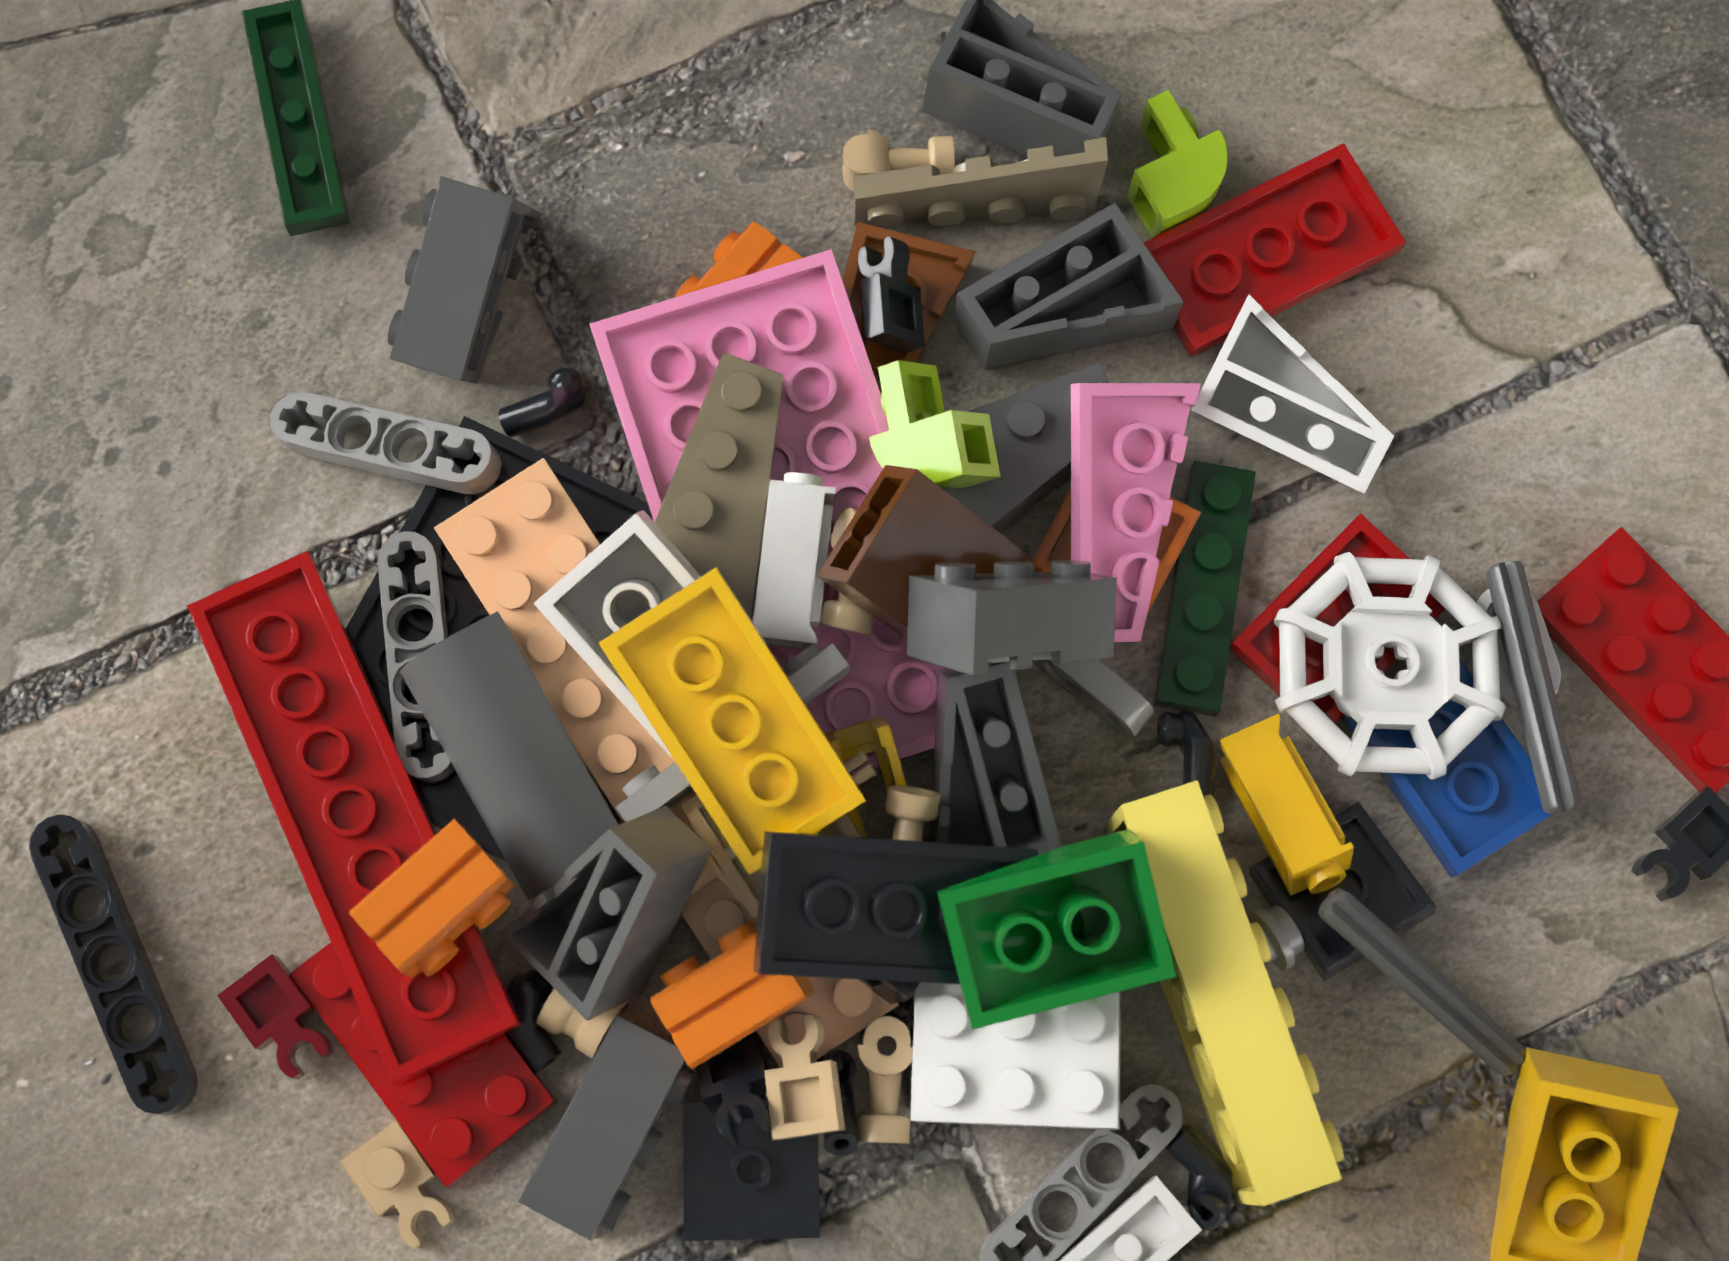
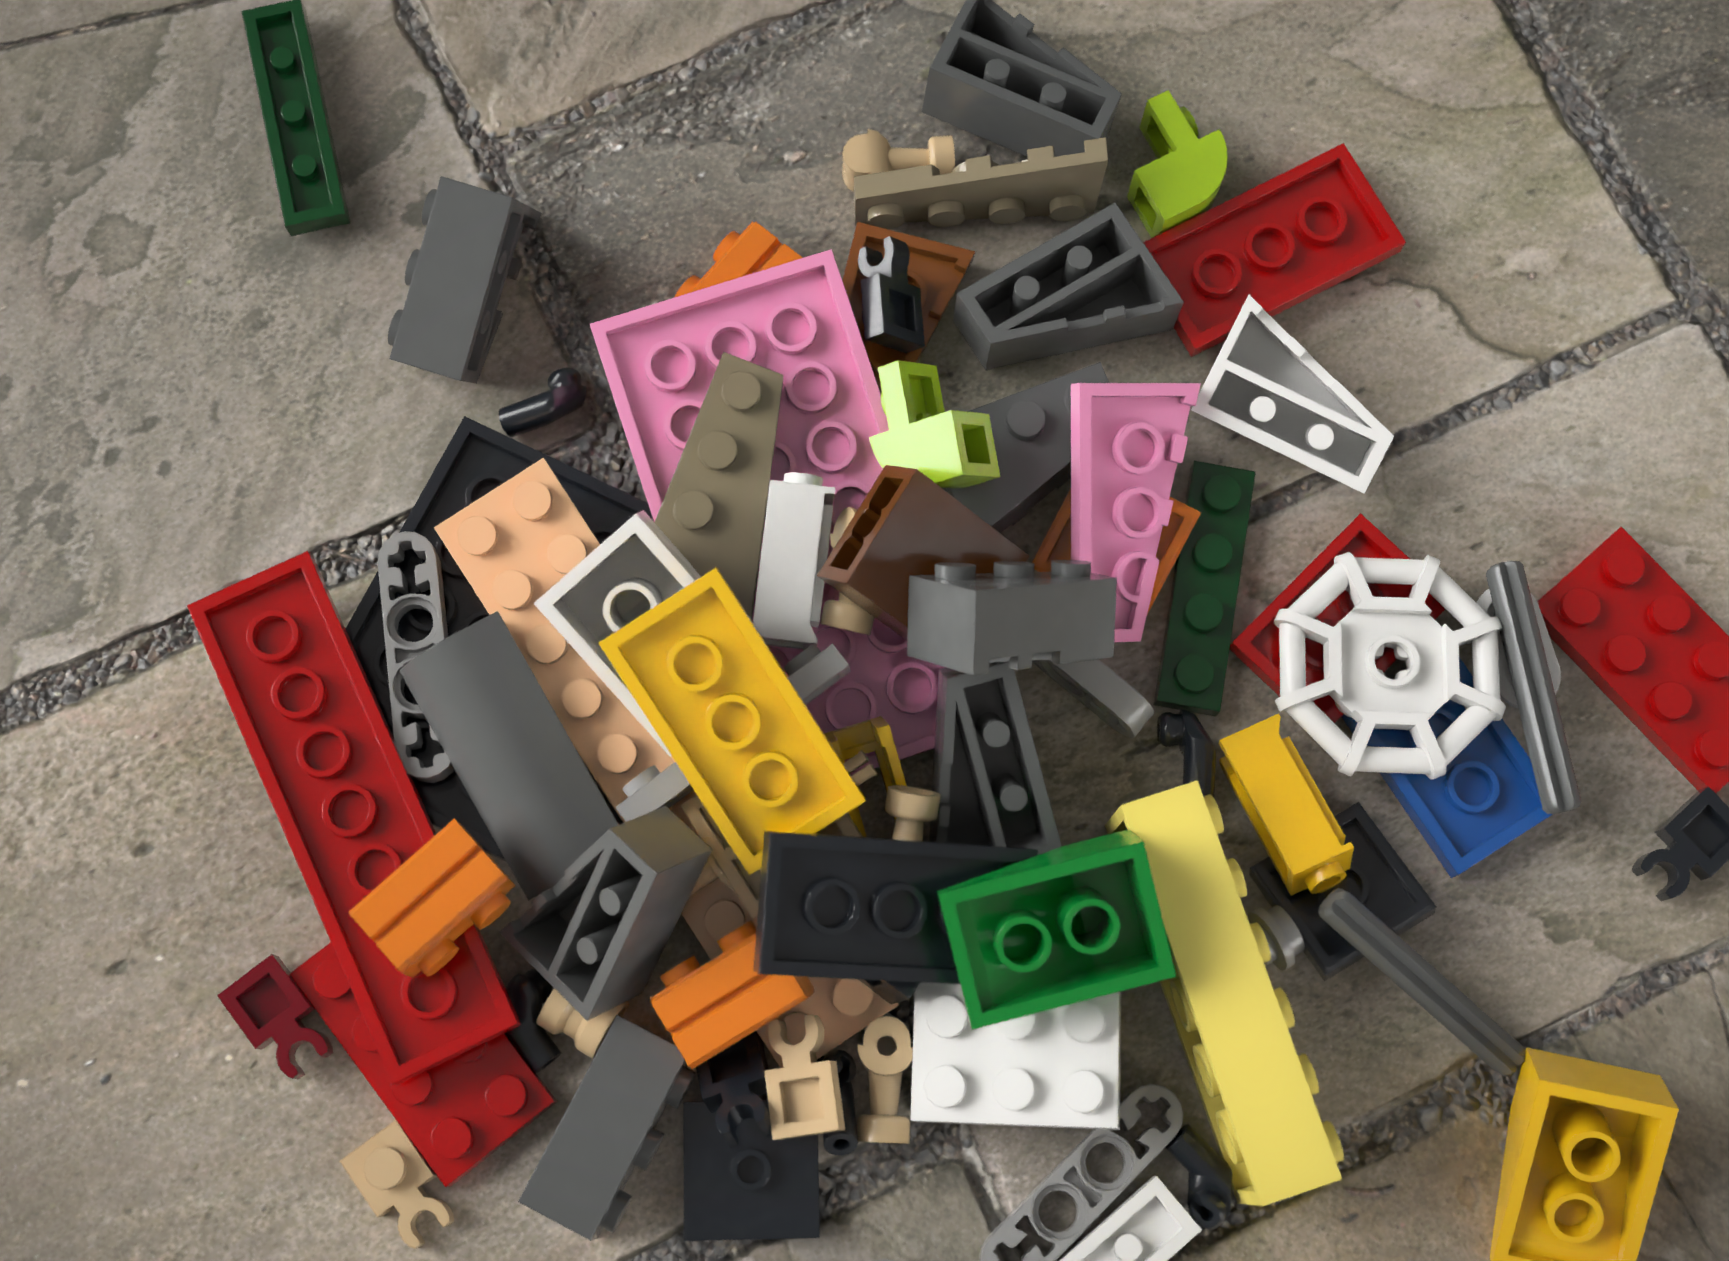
black beam [29,814,198,1115] -> none
light grey beam [270,392,502,494] -> none

